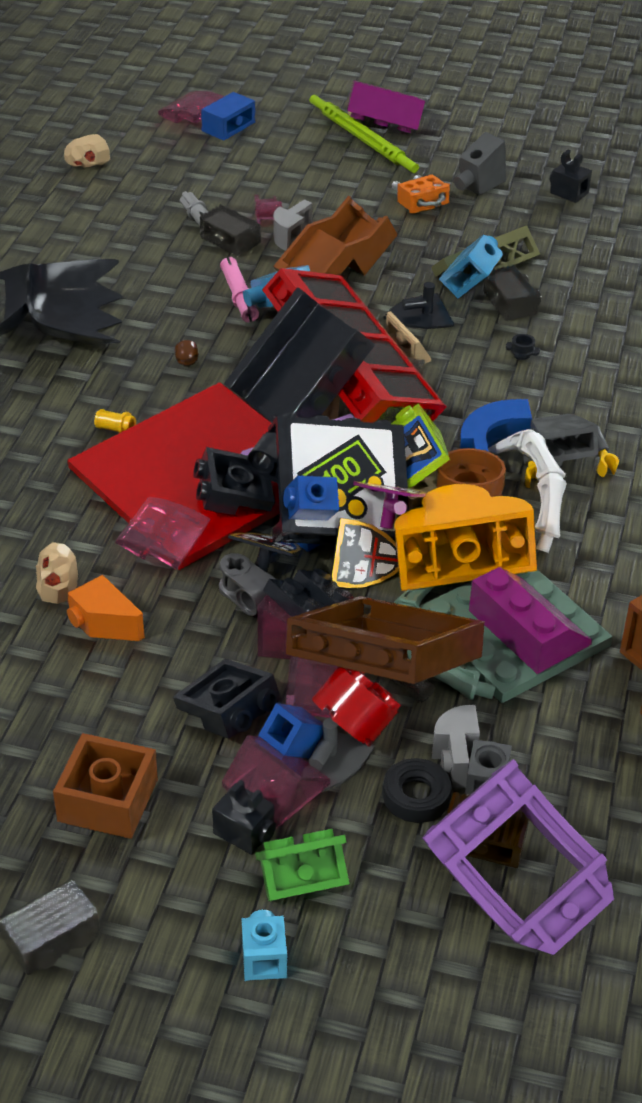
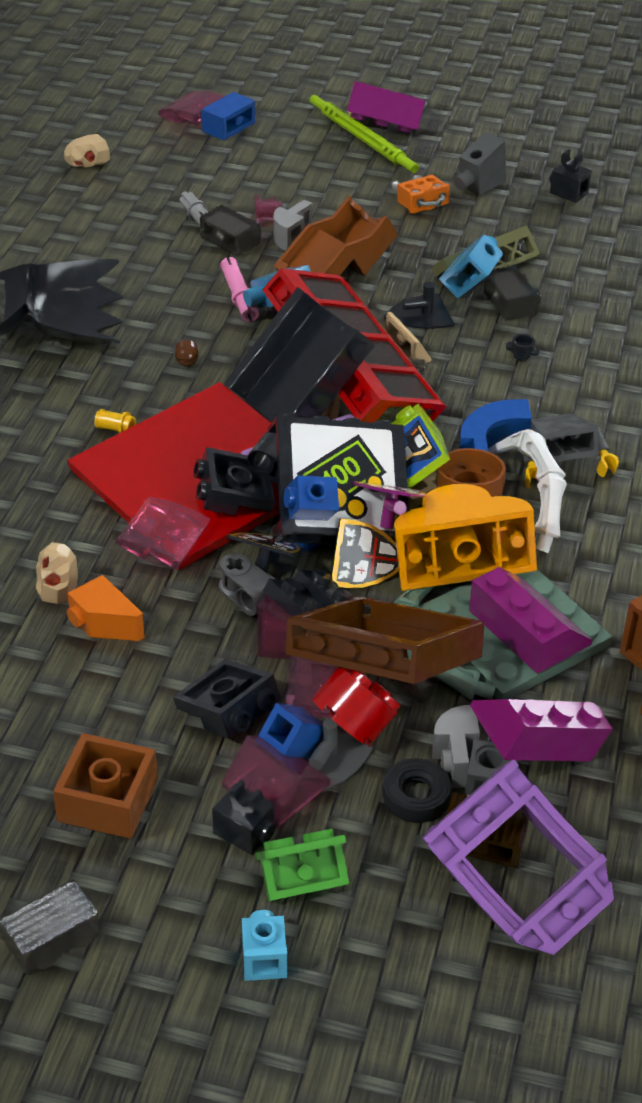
none -> magenta slope [470,699,613,761]

